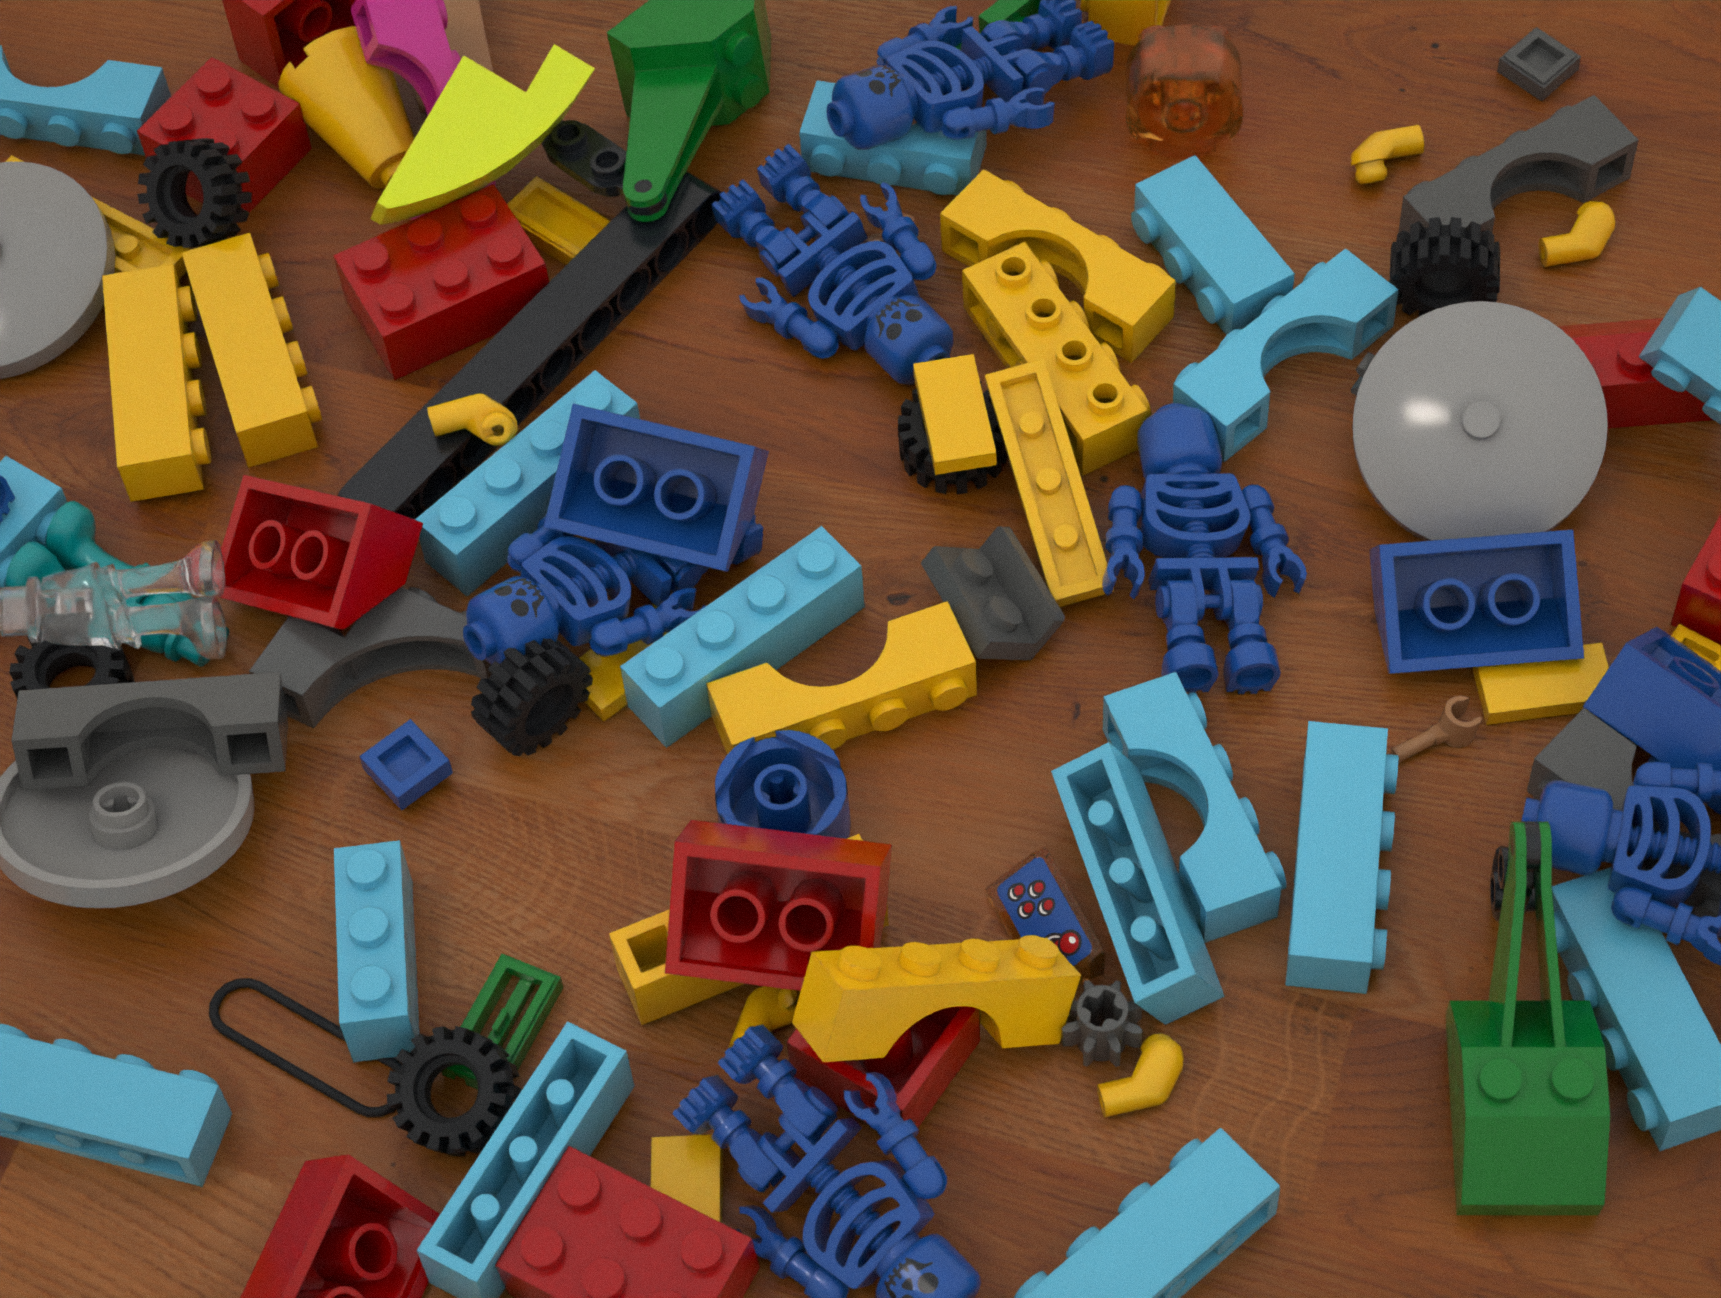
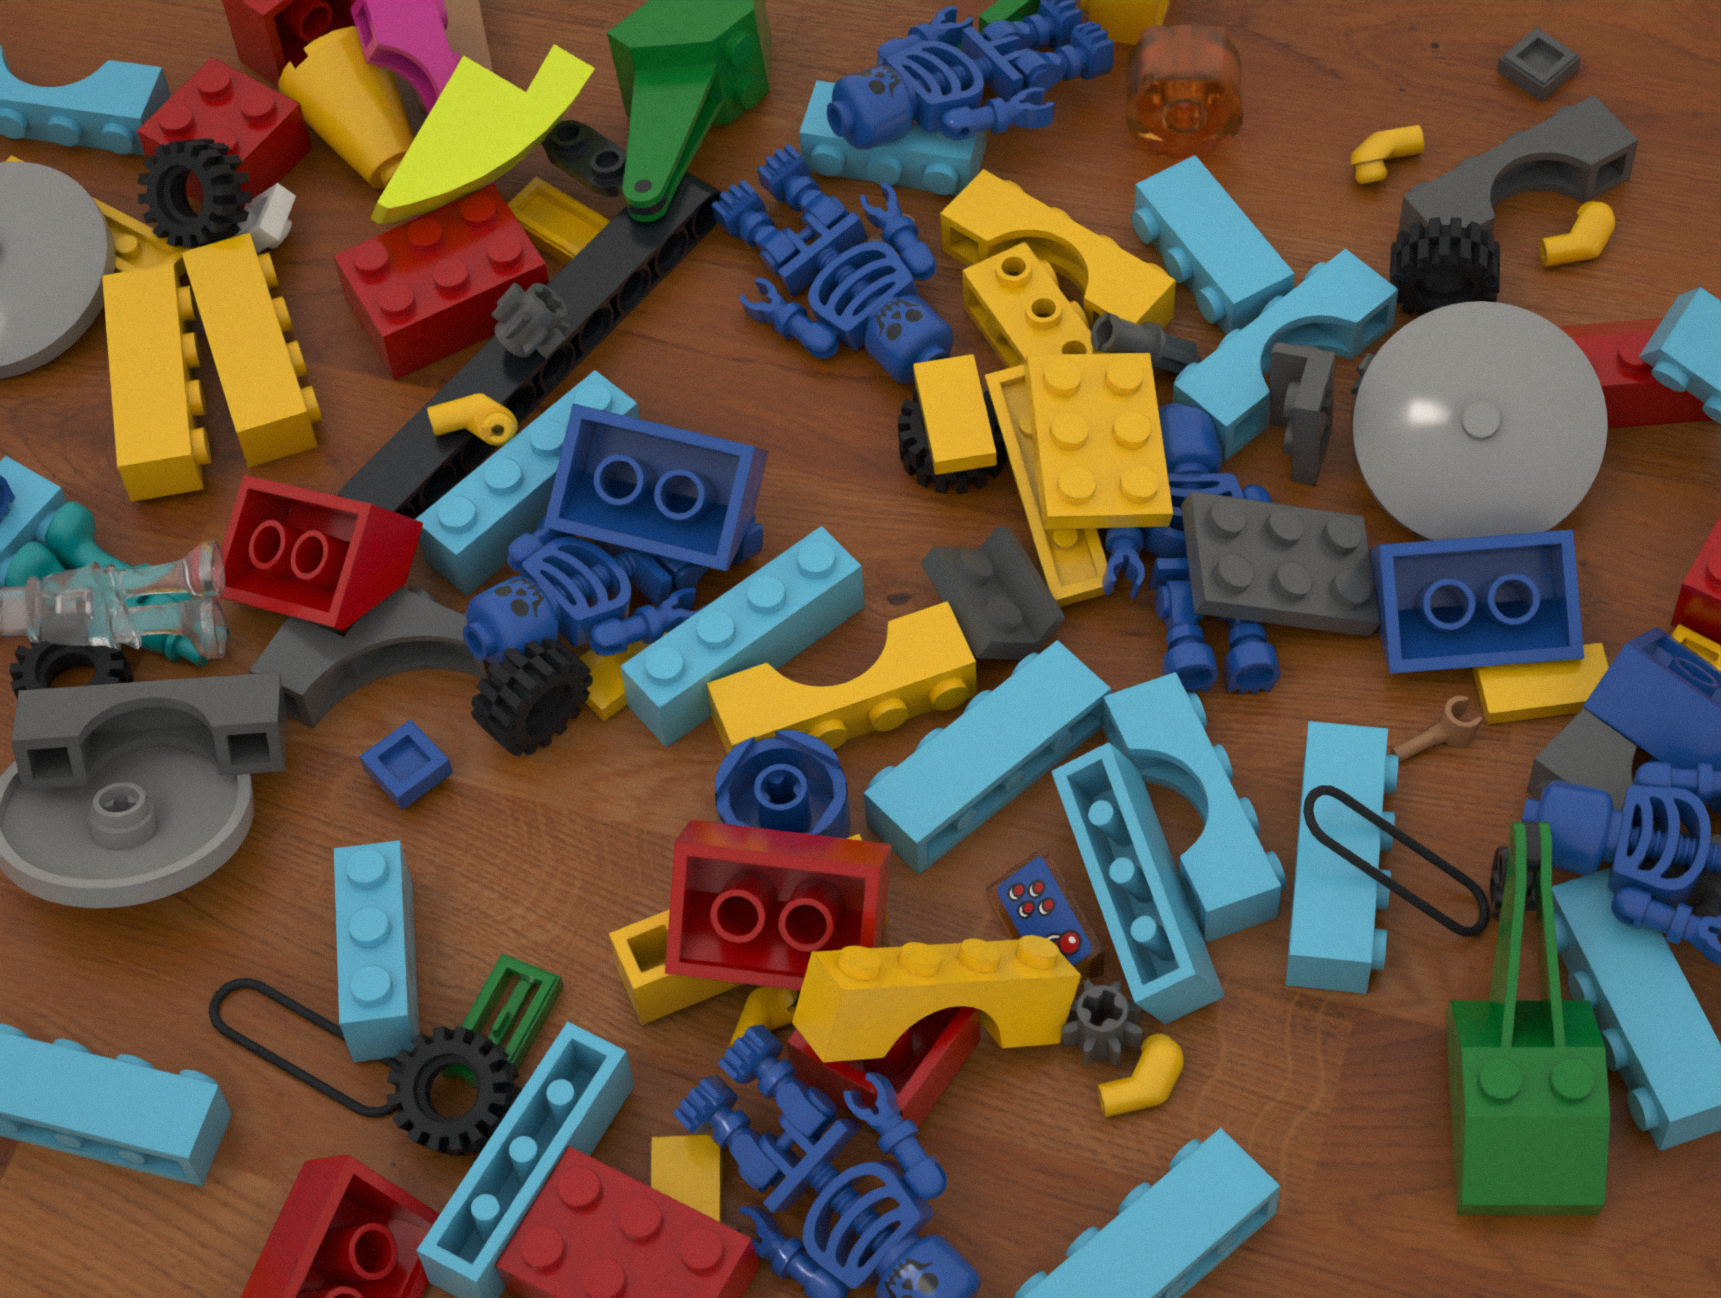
none -> white plate [232,183,296,254]
none -> dark grey gear [492,283,570,358]
none -> medium azure brick [864,640,1111,875]
none -> yellow plate [1024,353,1173,530]
none -> dark grey axle [1091,313,1201,375]
none -> dark grey plate [1181,491,1381,636]
none -> dark grey bracket [1270,342,1335,486]
none -> black piece [1303,785,1490,937]

